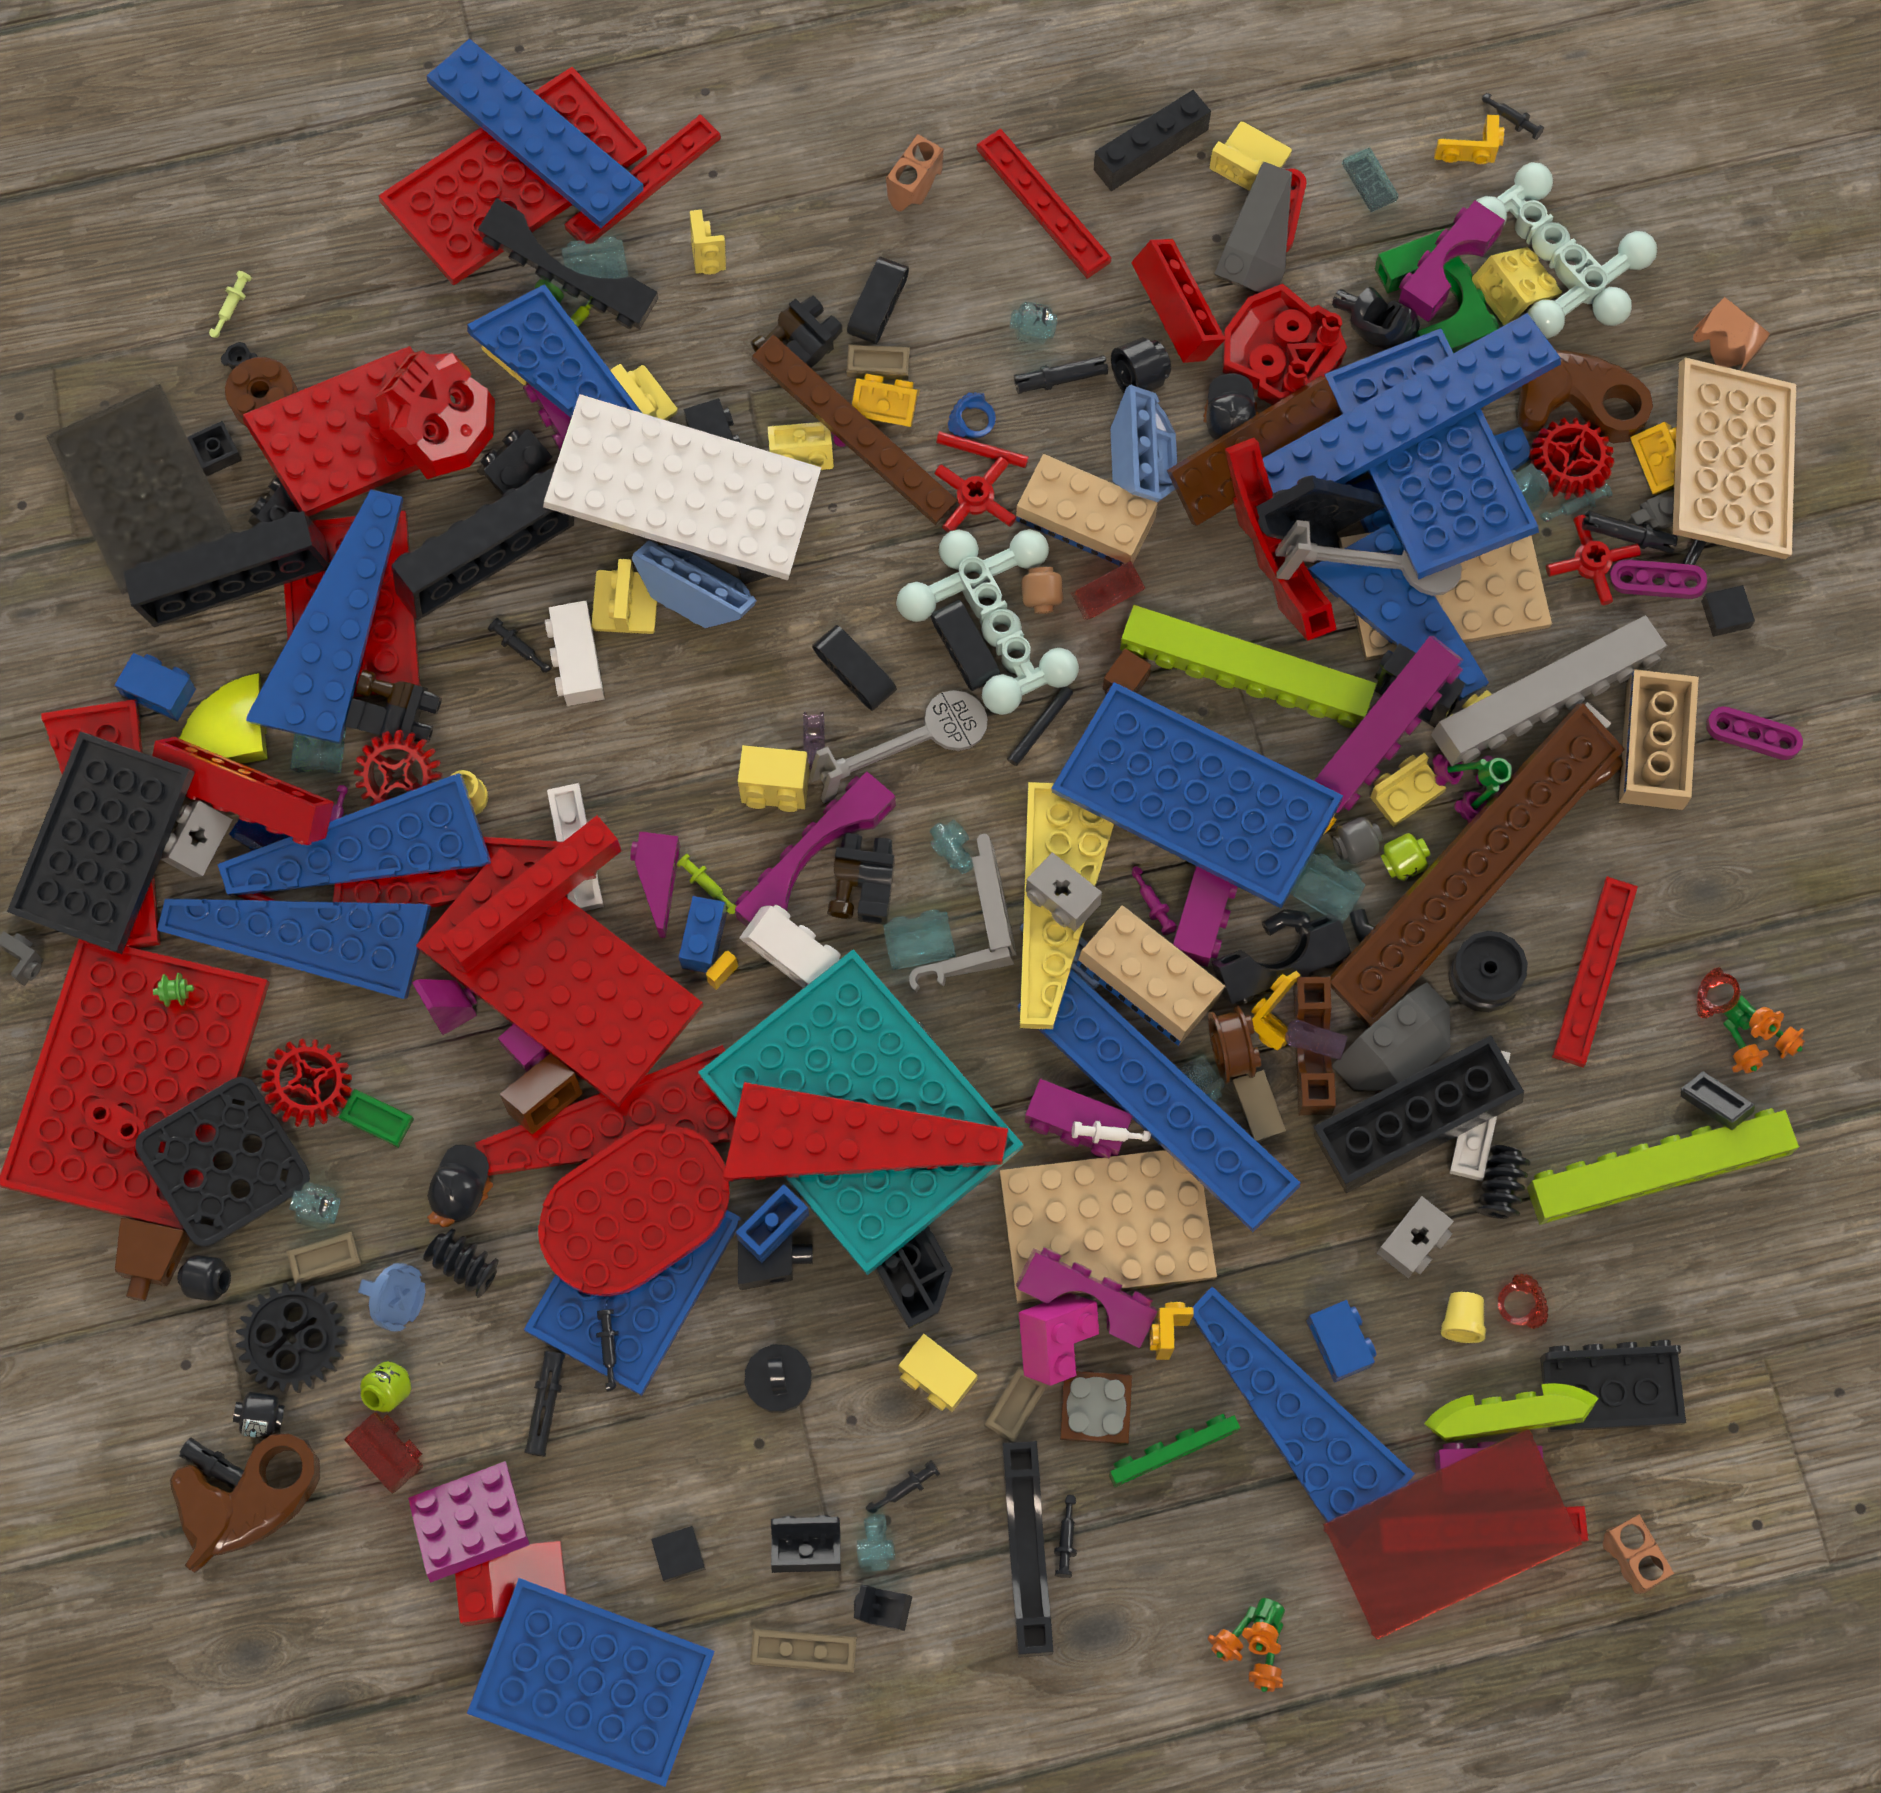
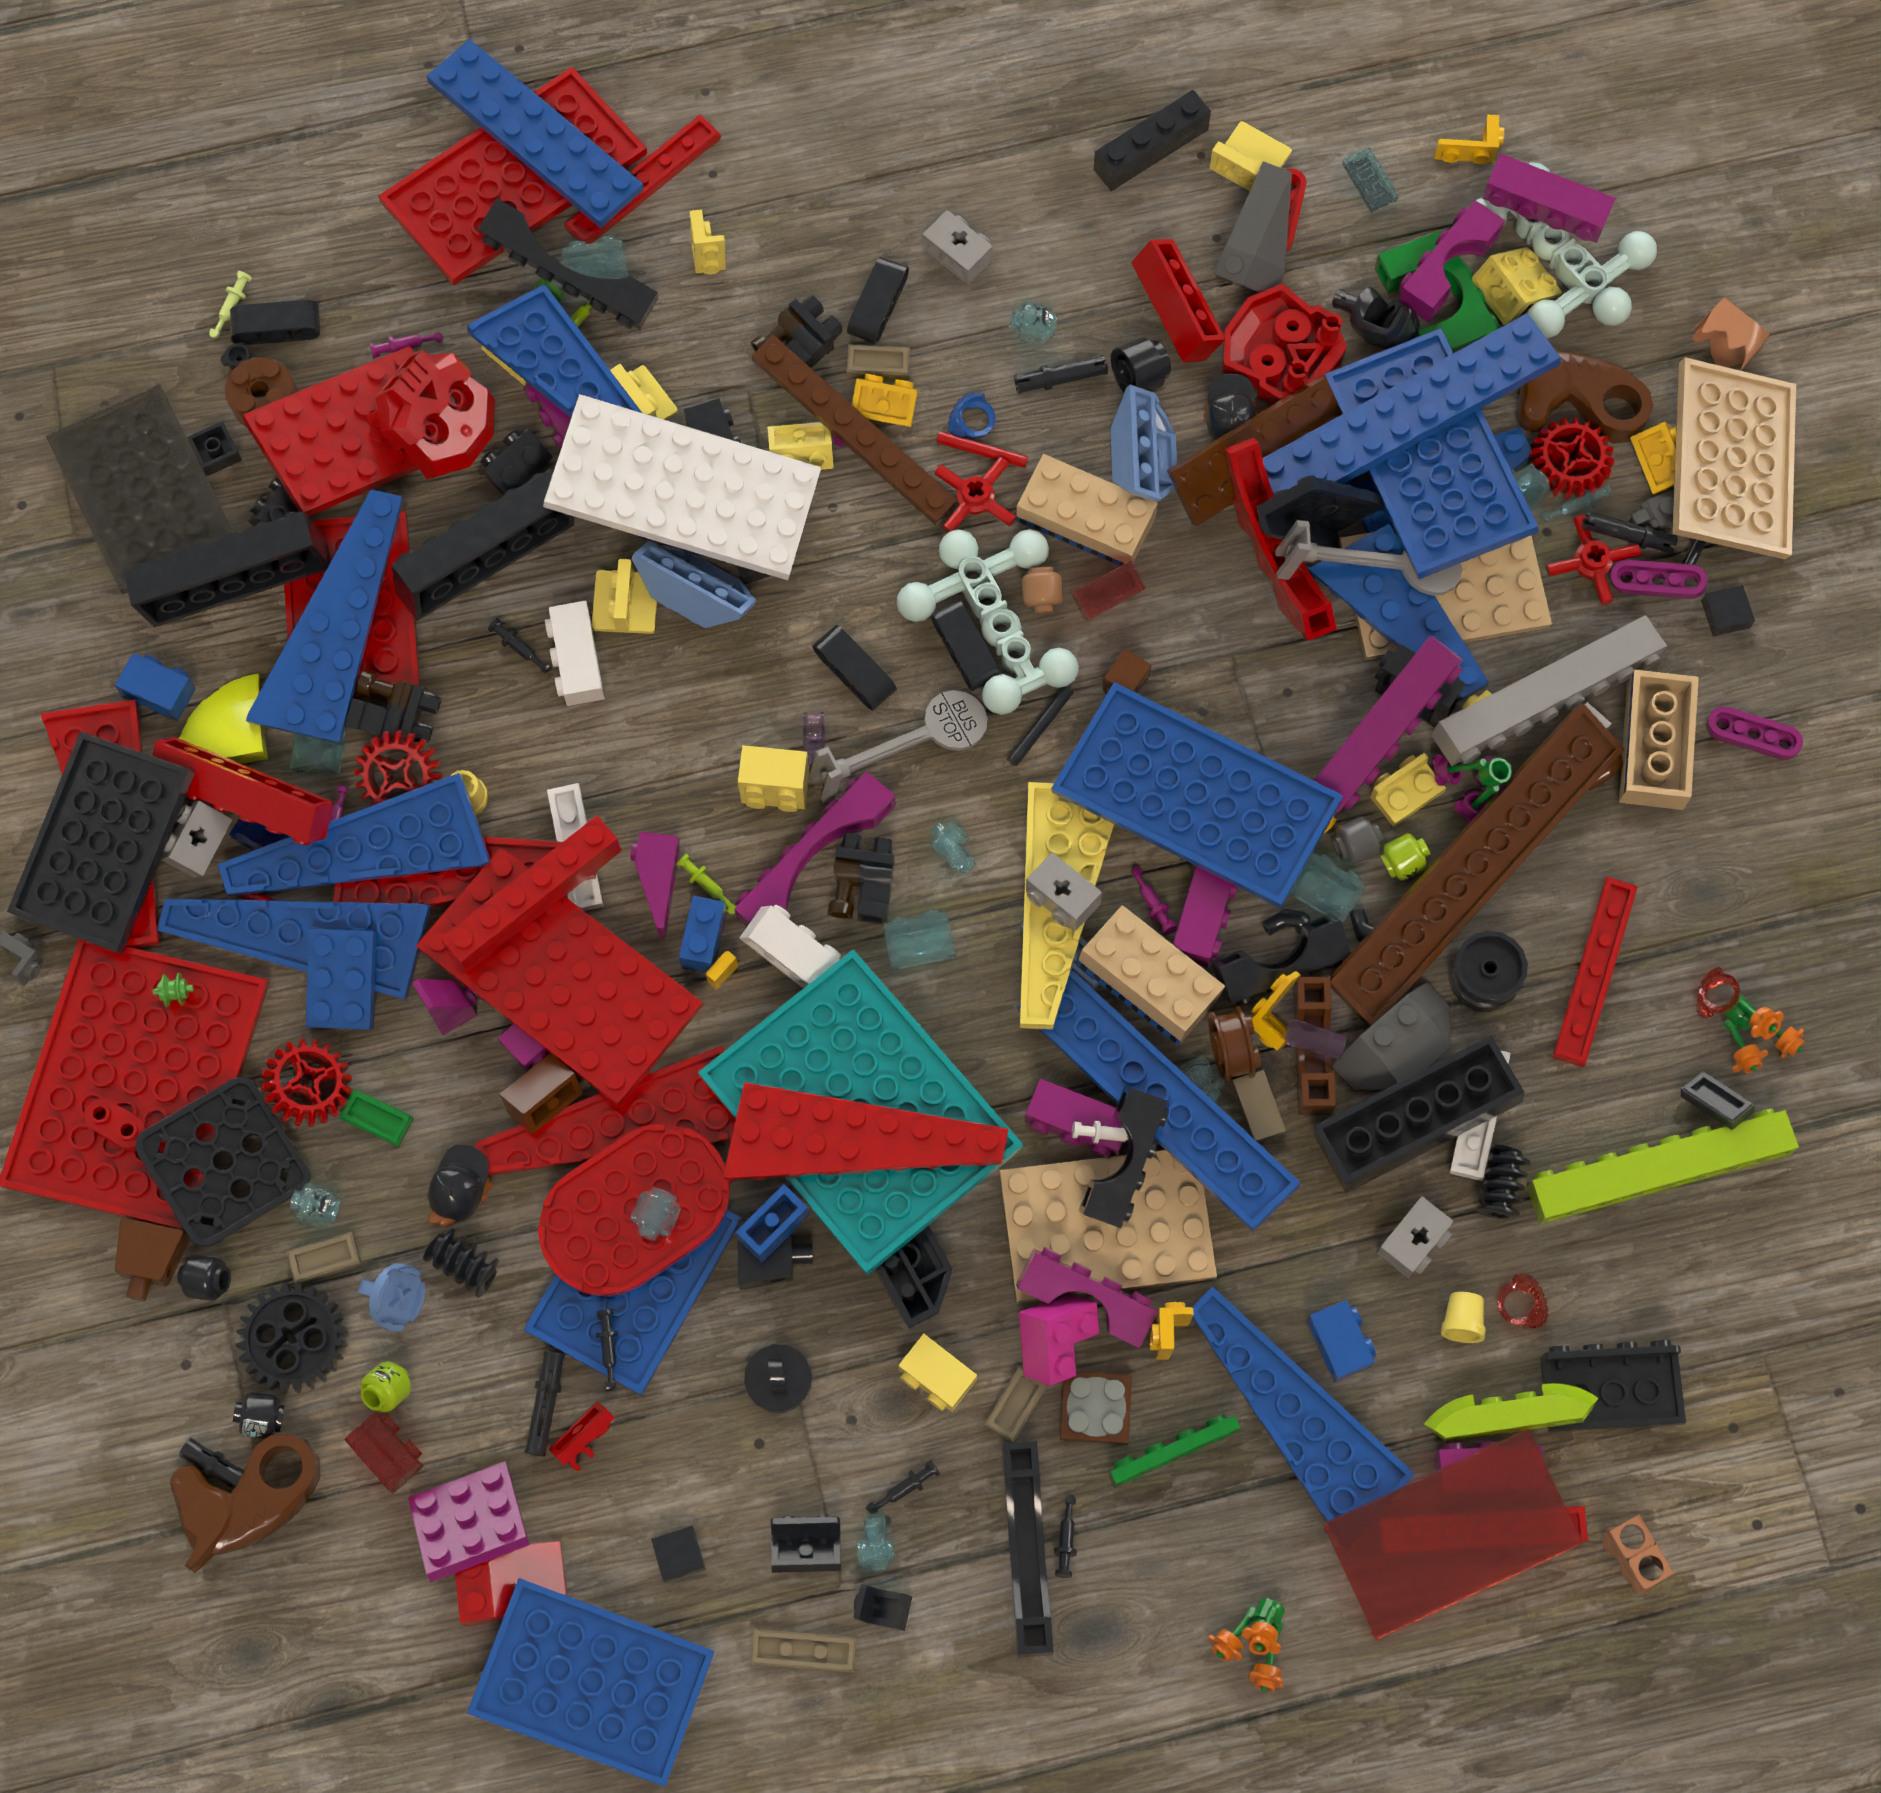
nougat piece [886,134,944,212] -> none
light grey hinge [909,834,1017,993] -> none
red tile [976,128,1112,279] -> none
lime brick [1120,605,1377,728] -> none
black piece [1482,93,1544,140] -> none
none -> black beam [230,300,320,345]
none -> blue plate [306,928,377,1030]
none -> magenta piece [369,332,444,358]
none -> red plate [548,1401,615,1471]
none -> clear light blue head [631,1187,681,1241]
none -> light grey brick [922,210,993,285]
none -> black arch [1078,1085,1169,1228]
none -> magenta brick [1482,153,1616,243]

